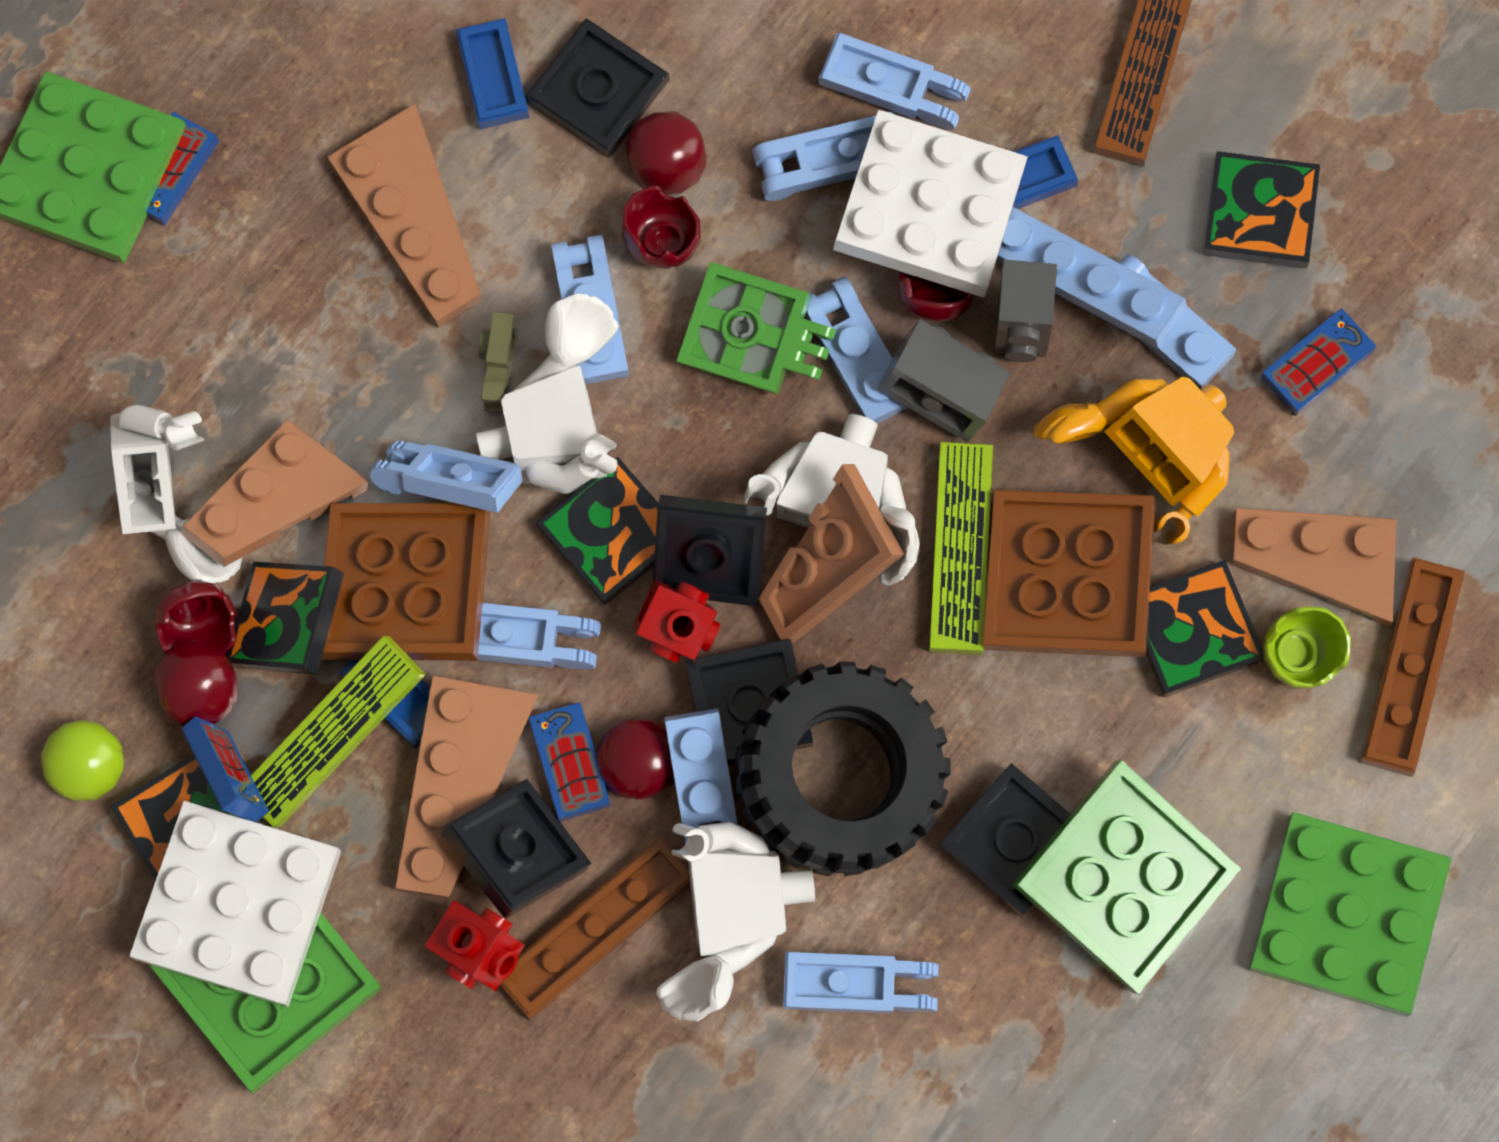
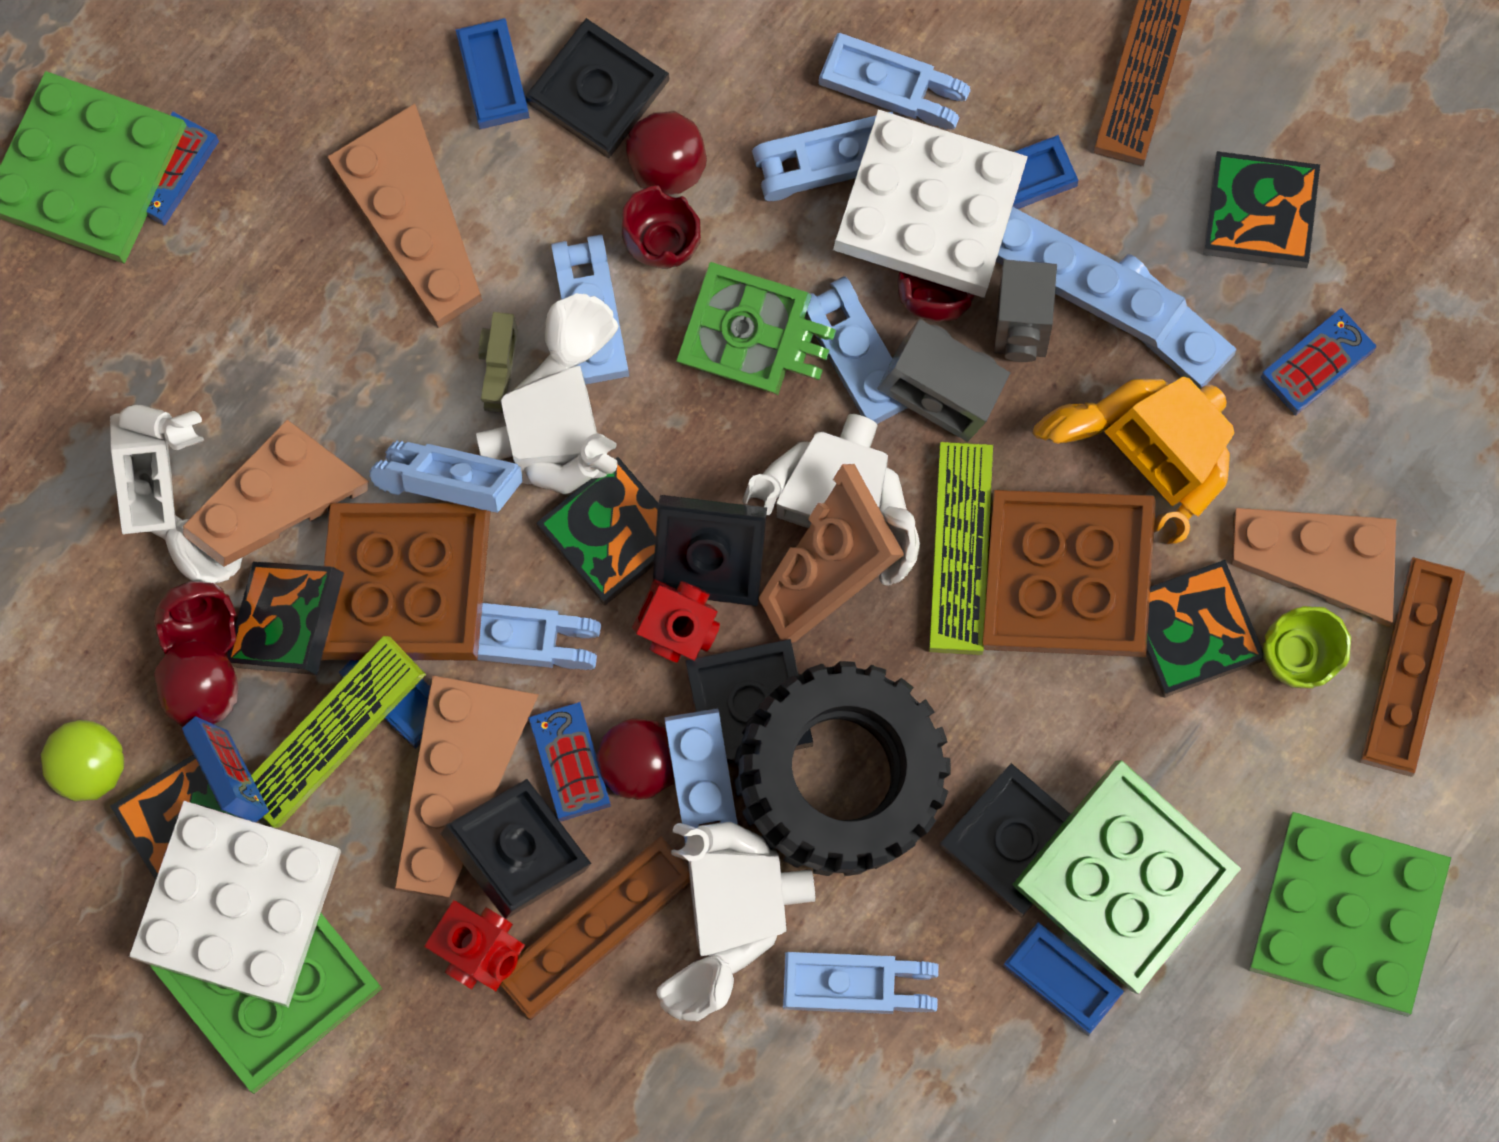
none -> blue tile [1003,922,1124,1036]

